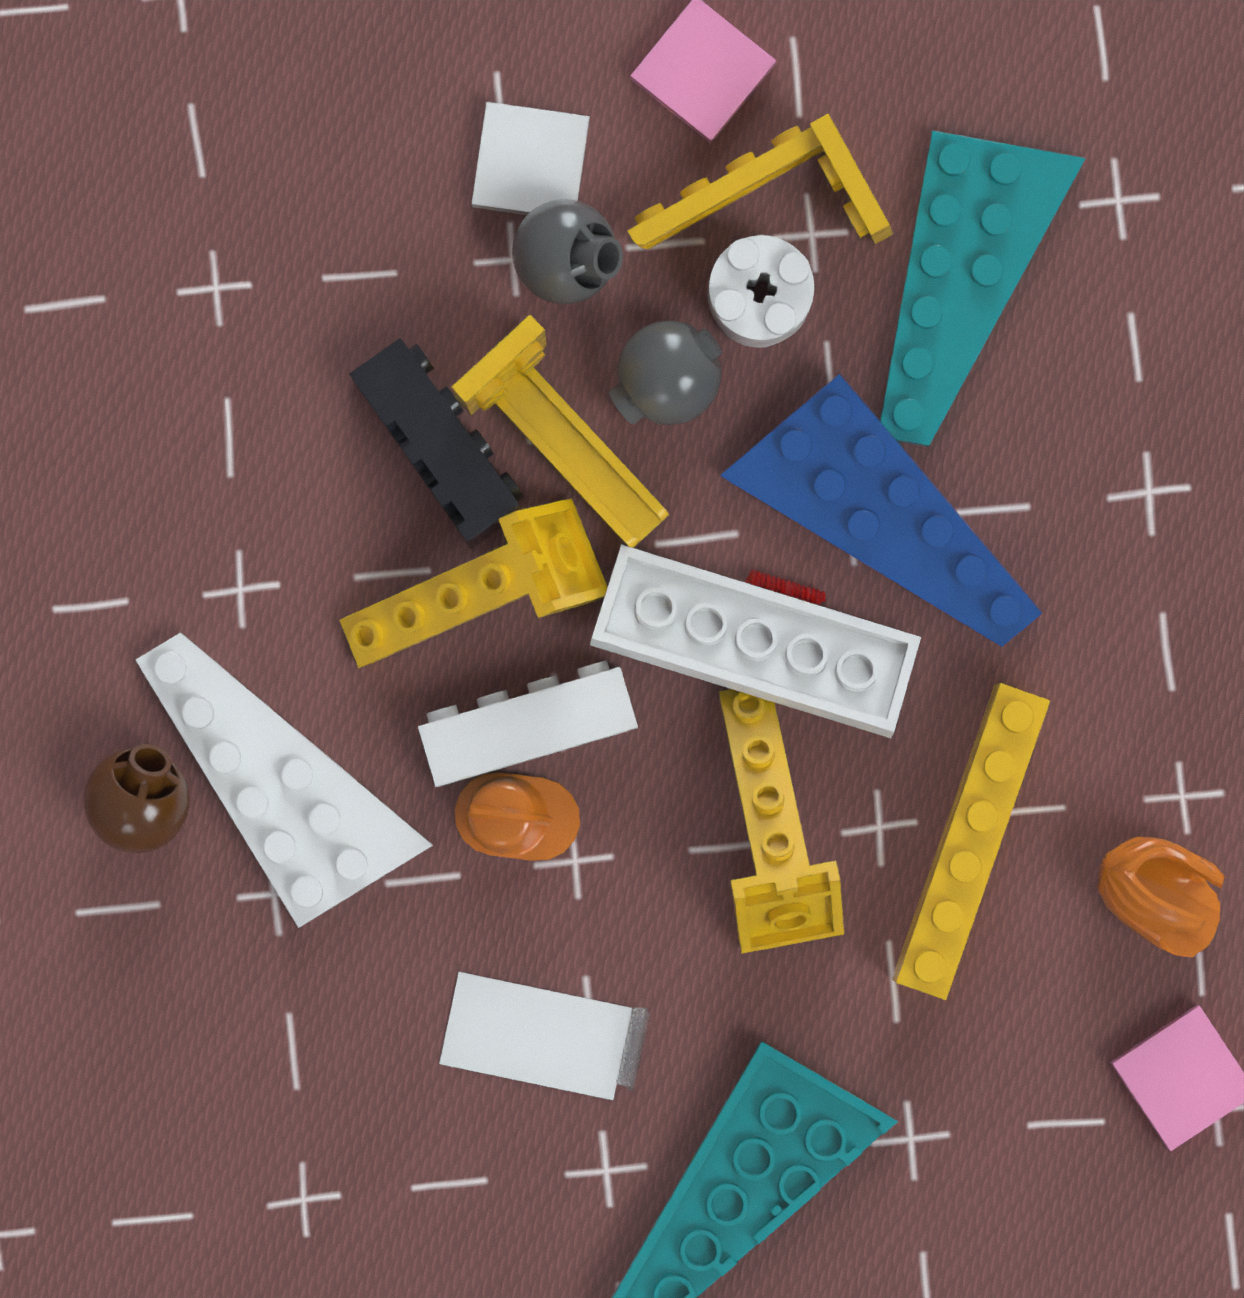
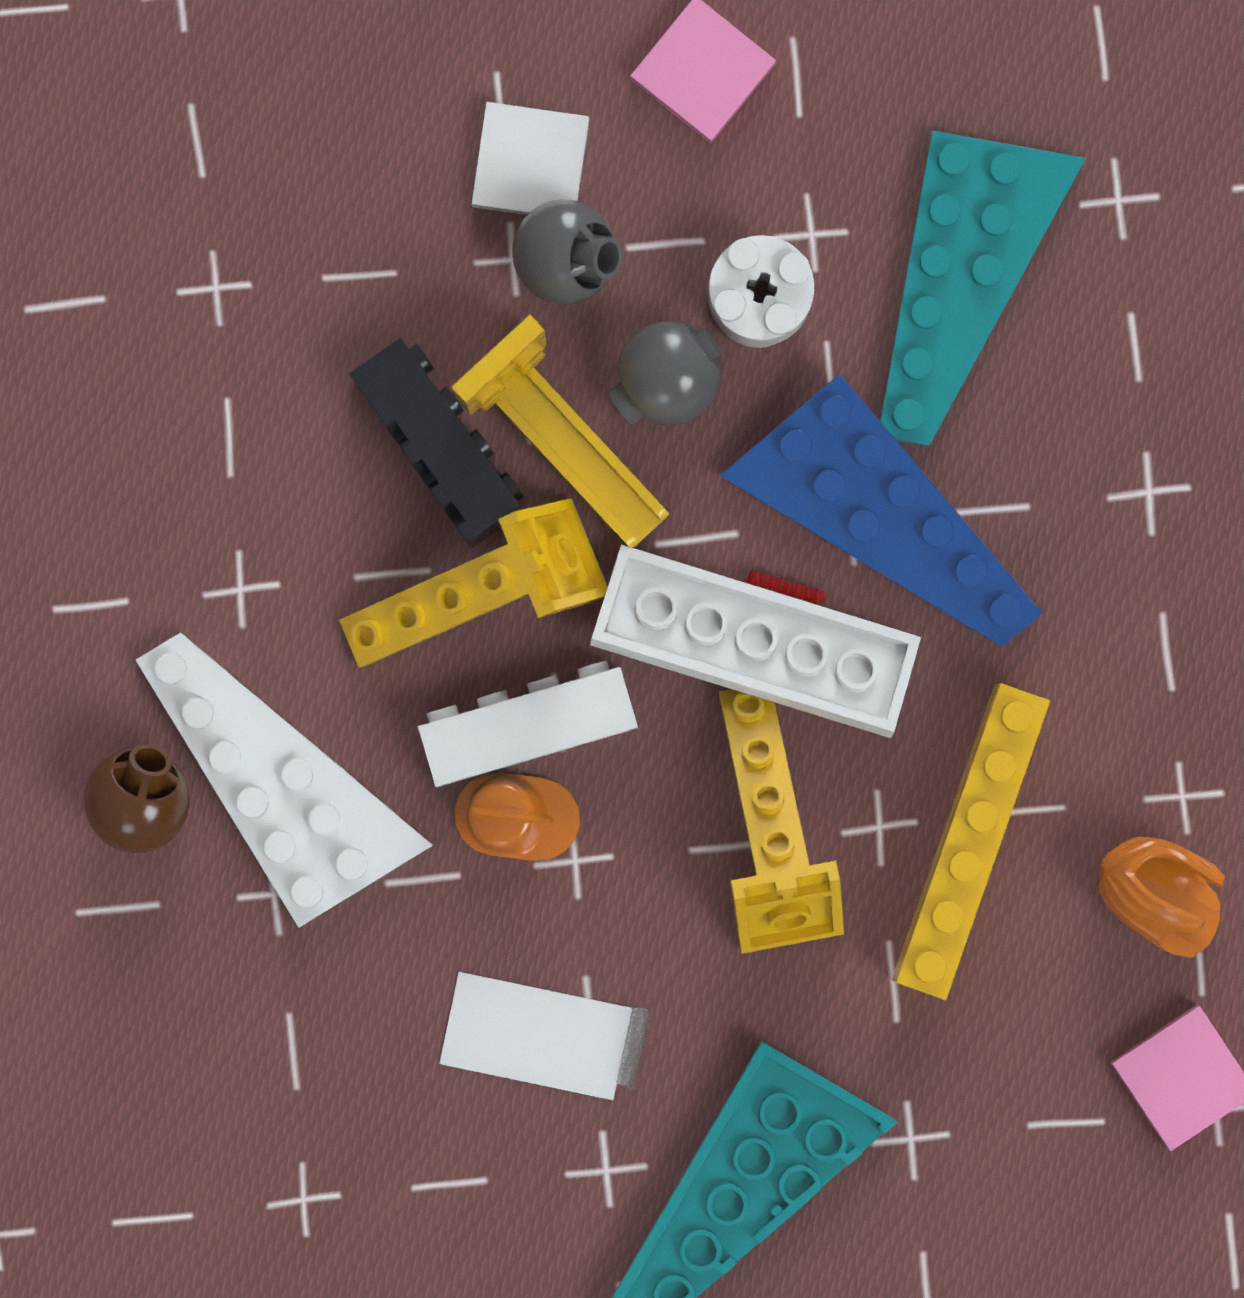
yellow bracket [627,114,893,250] -> none

